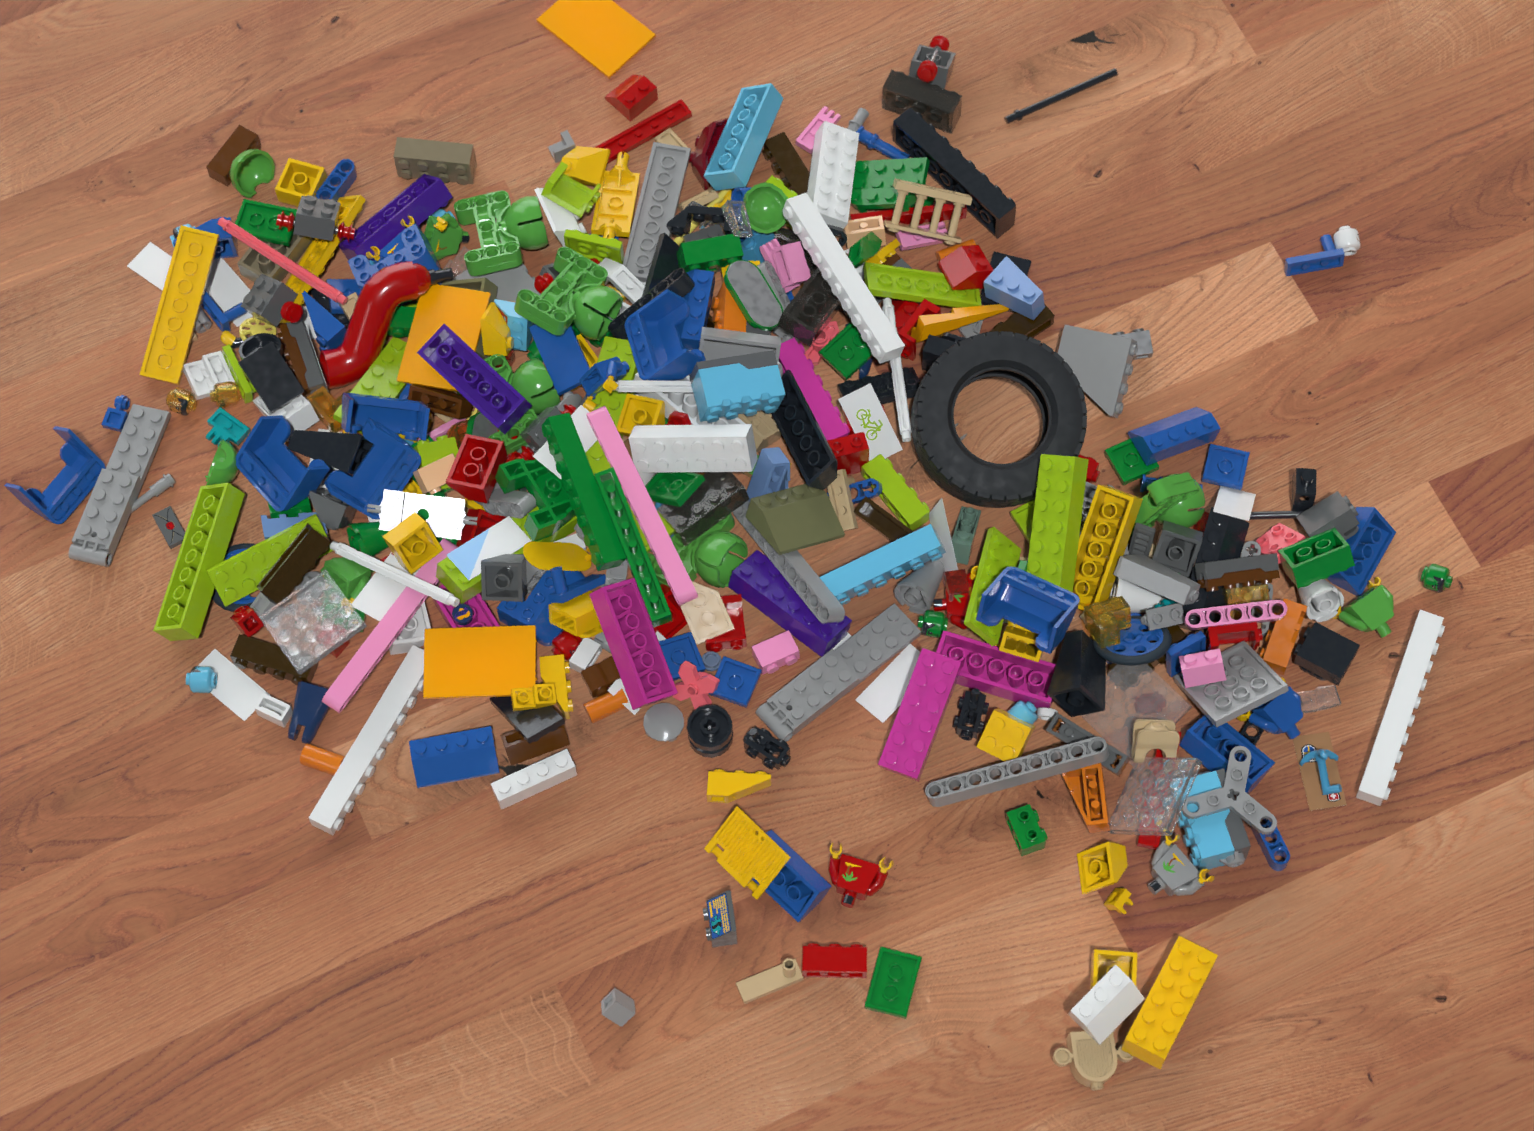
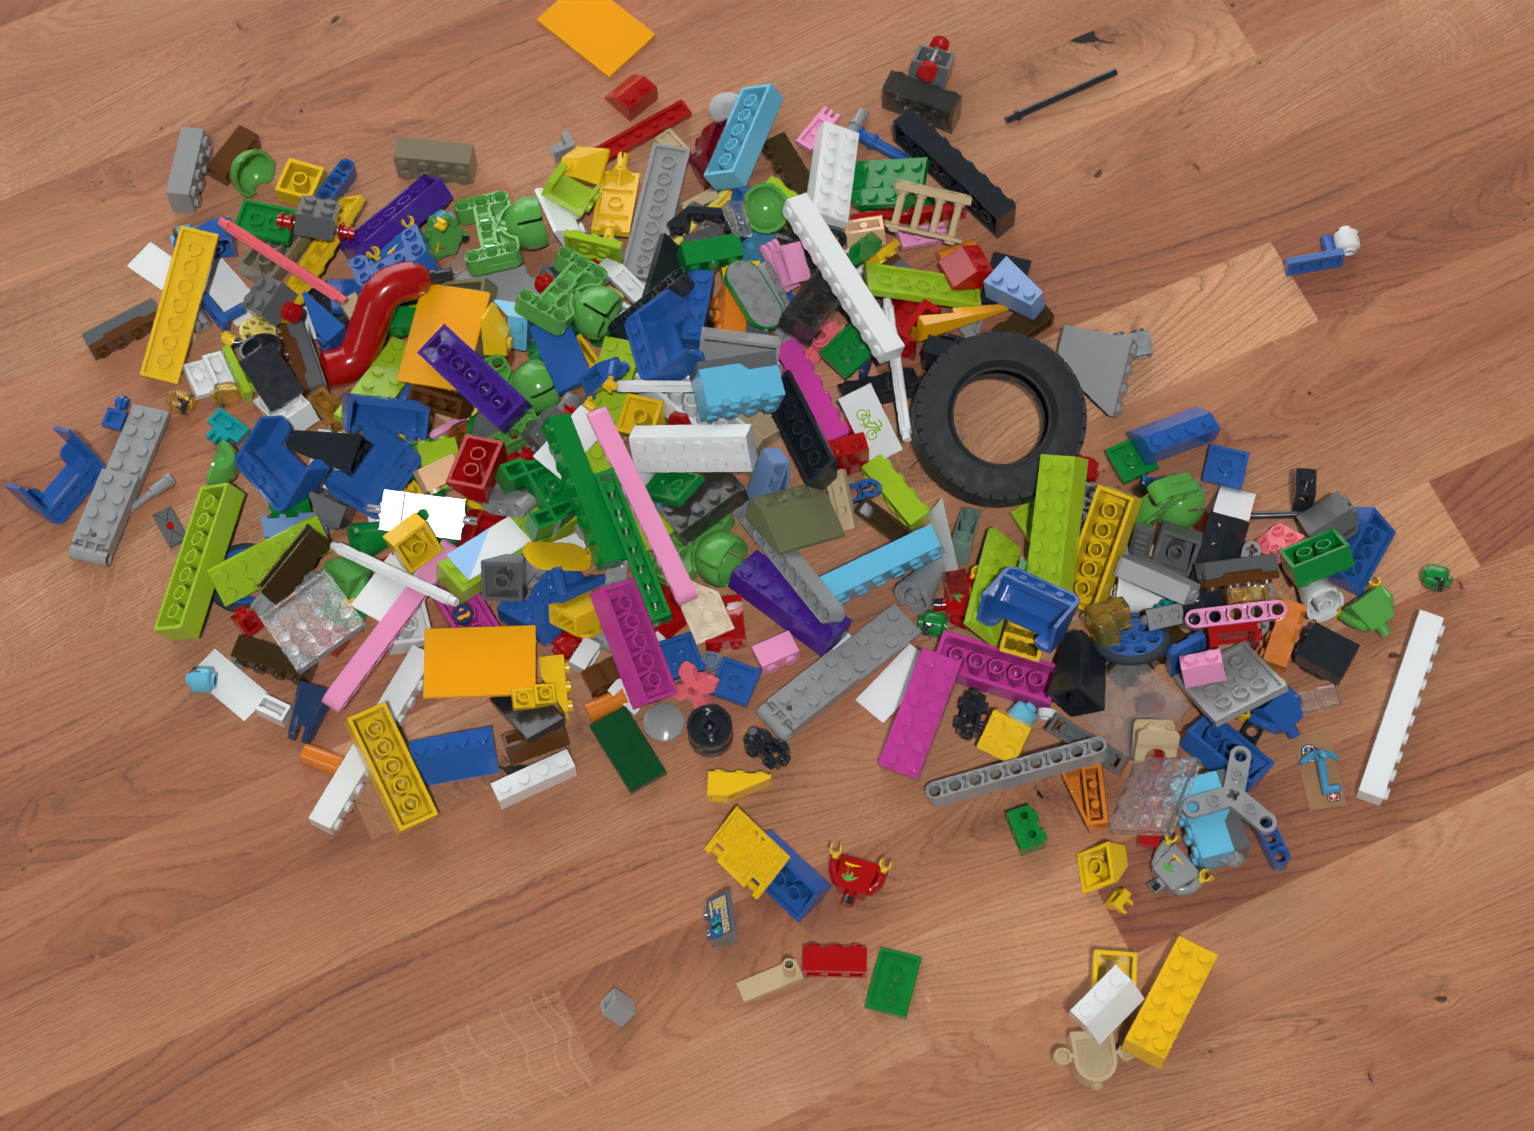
none -> piece [82,298,158,361]
none -> light grey piece [166,127,212,214]
none -> yellow brick [344,702,438,836]
none -> dark green tile [589,706,667,795]
none -> light grey dish [709,92,738,121]

